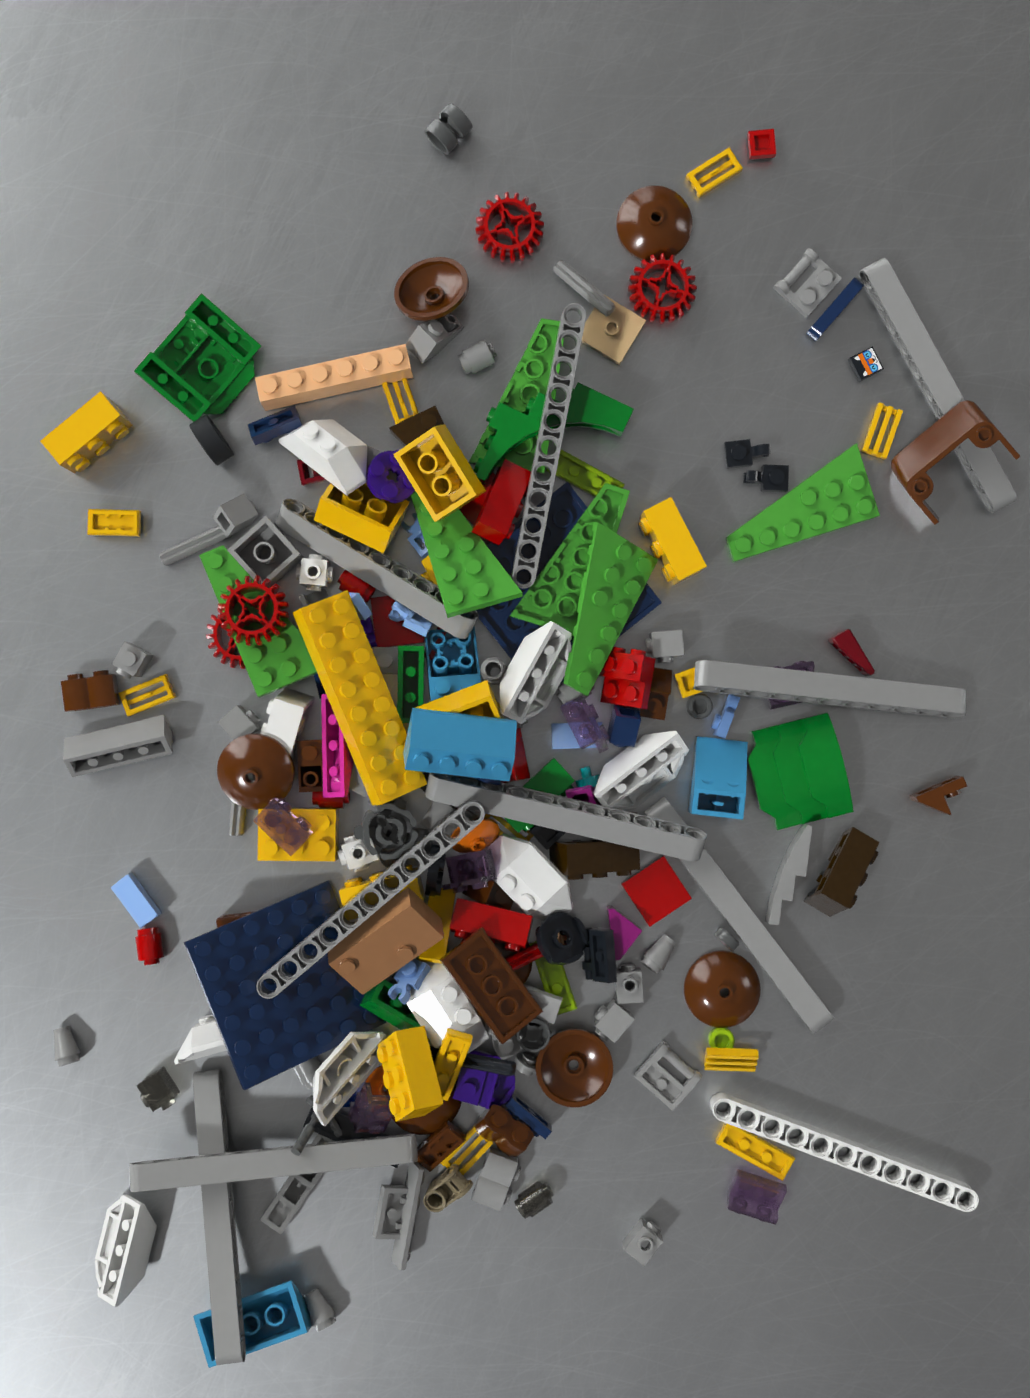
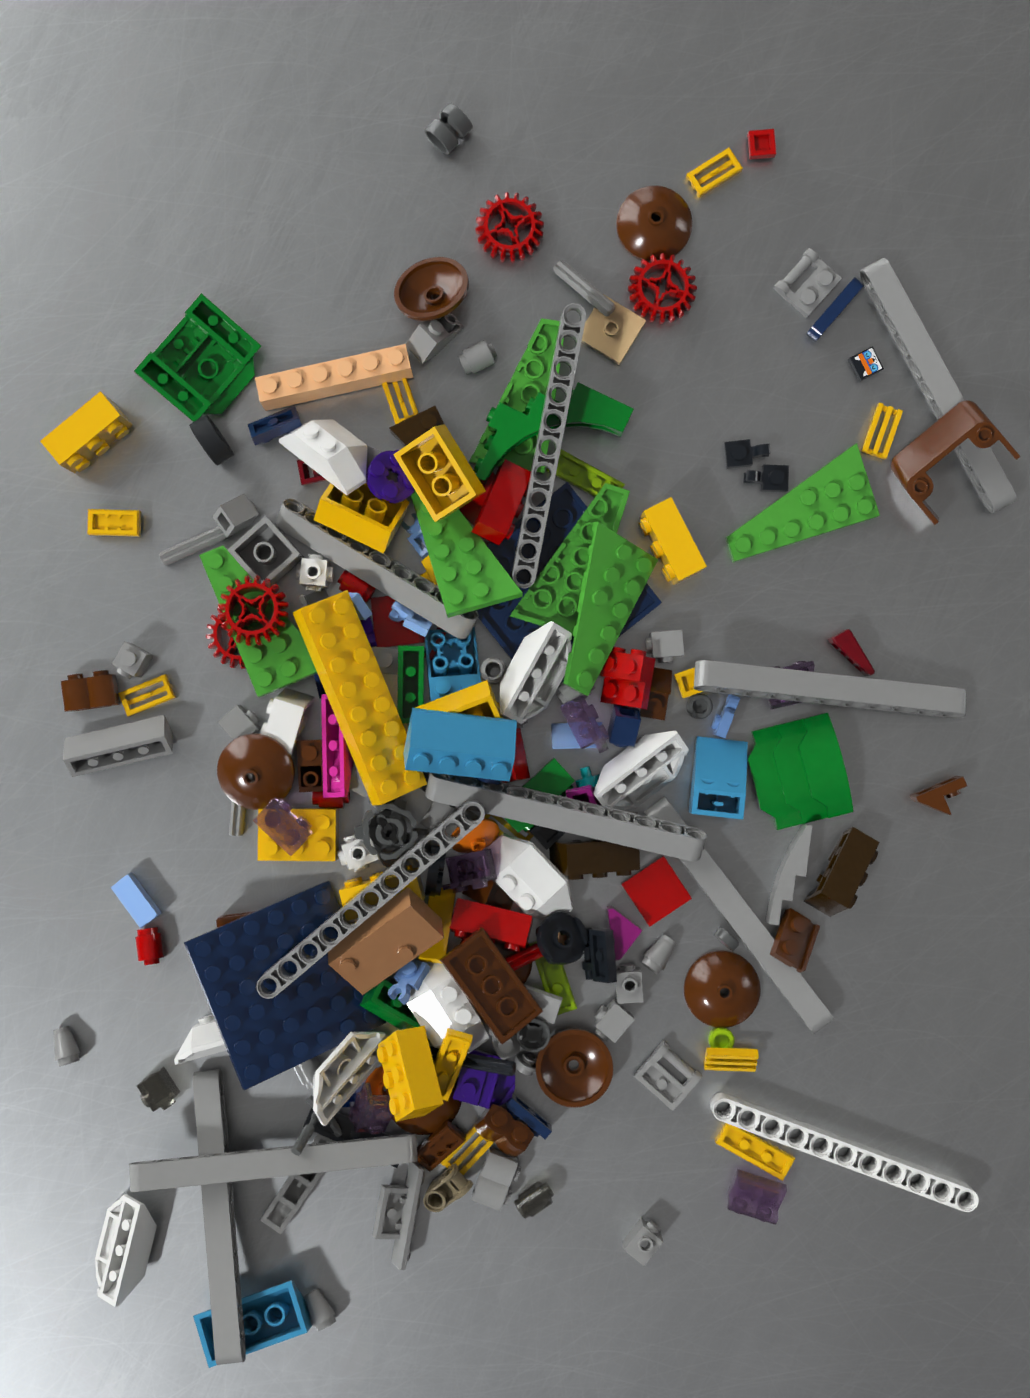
none -> reddish brown plate [770,908,820,973]

